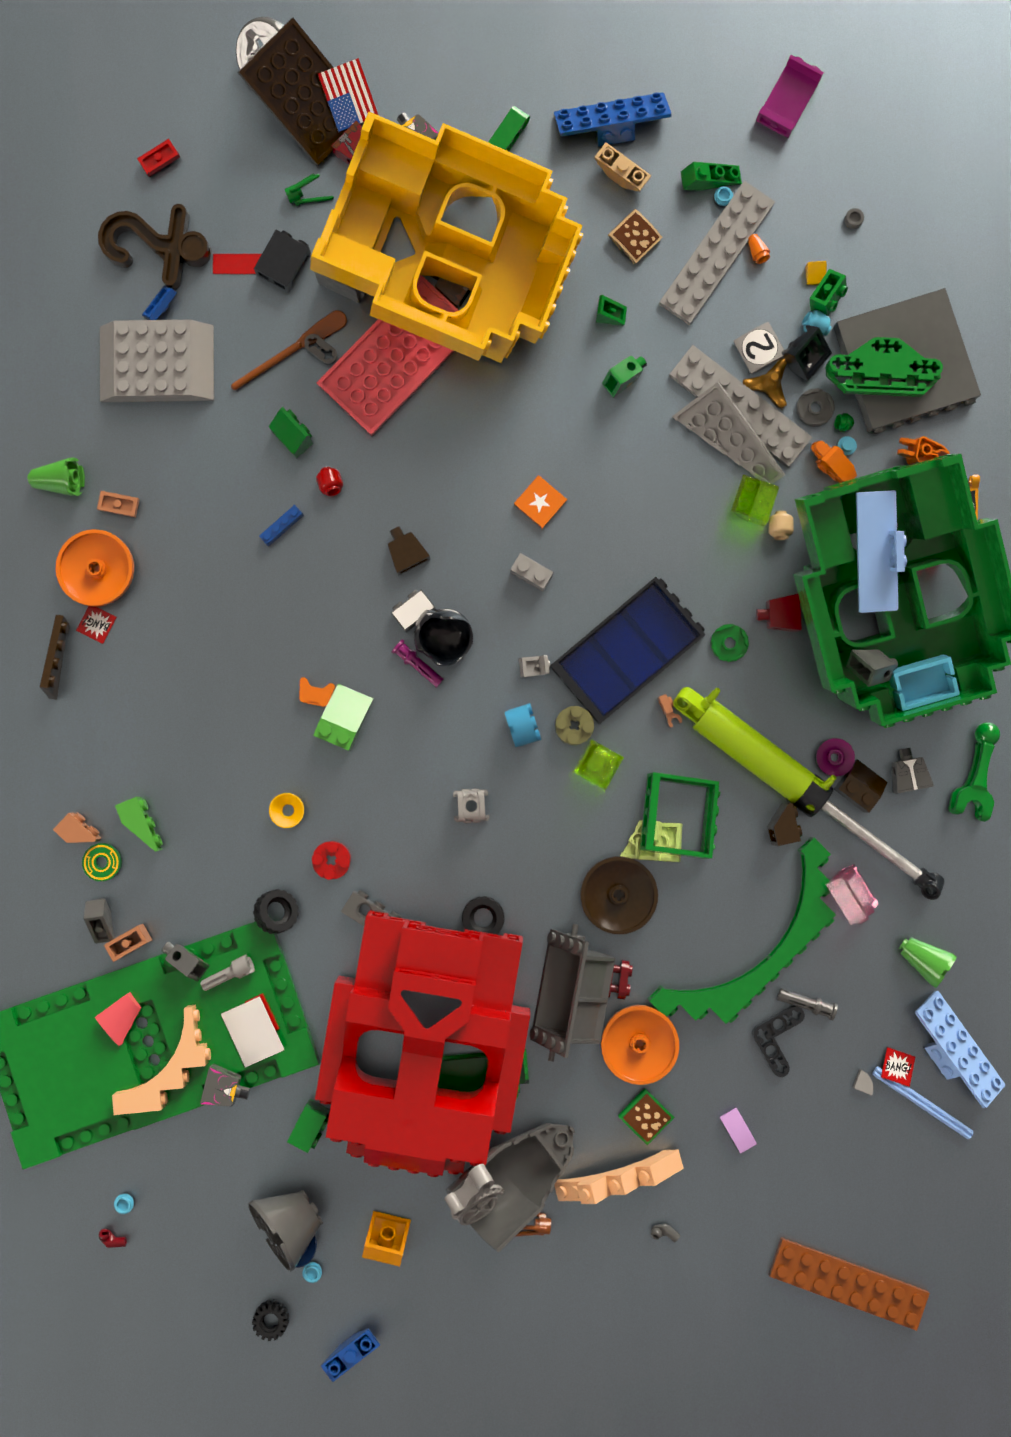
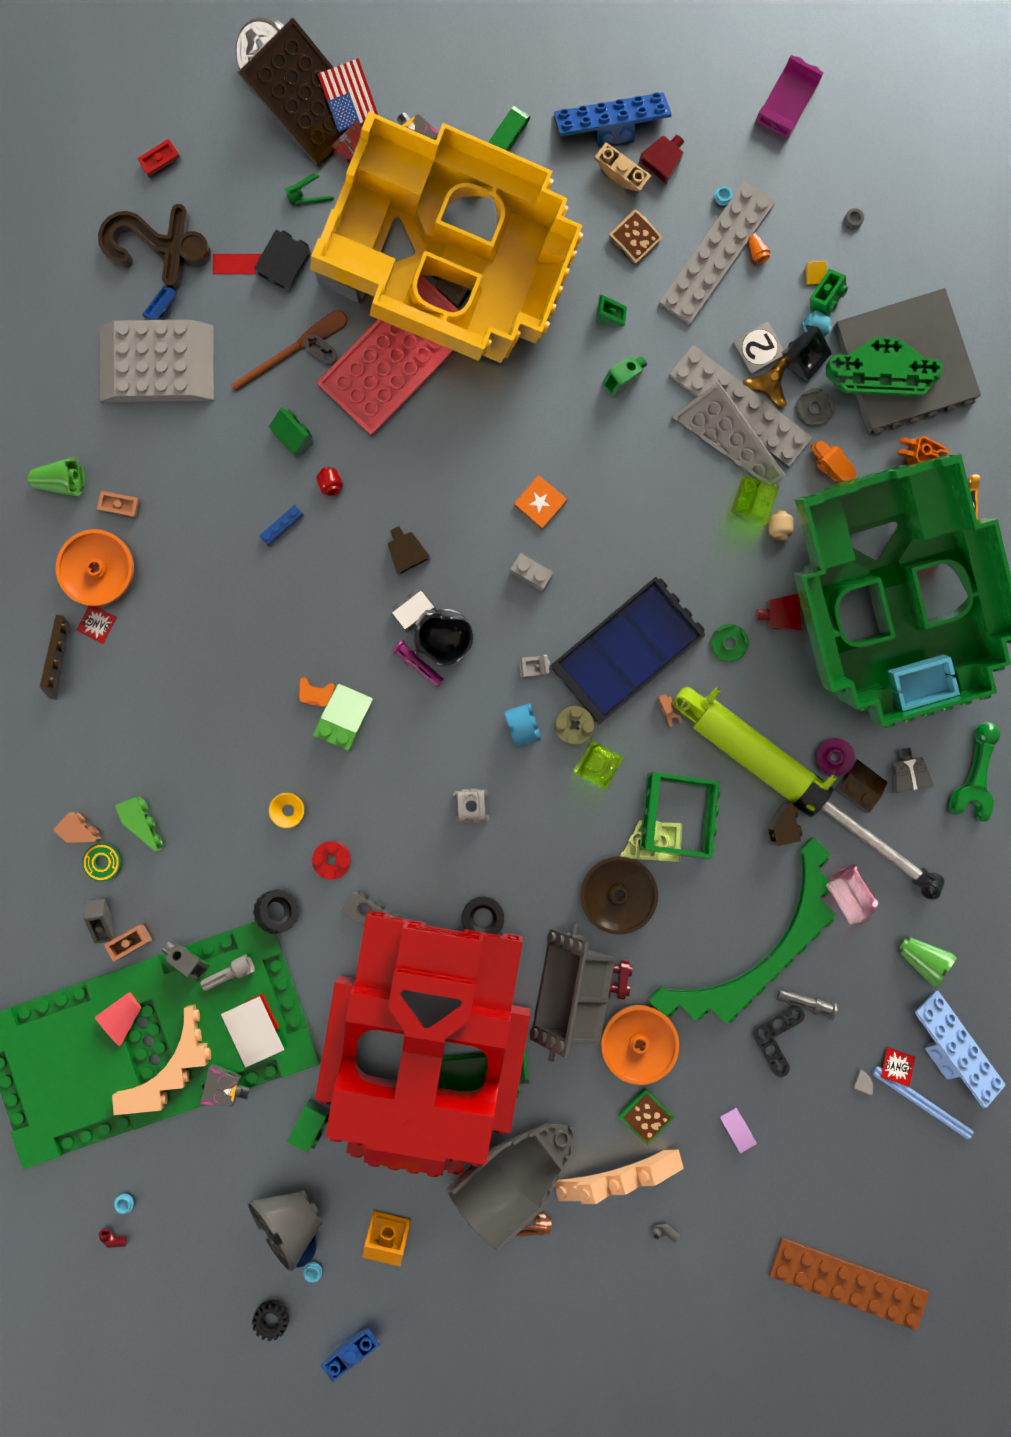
light grey piece [445,1164,504,1225] -> none
green slope [680,162,742,191] -> none
green plate [834,413,854,432] -> none
medium azure plate [837,436,857,456] -> none
dark grey torso [846,650,898,687] -> none
light blue bracket [856,490,907,613] -> none
none -> dark red torso [639,135,684,185]

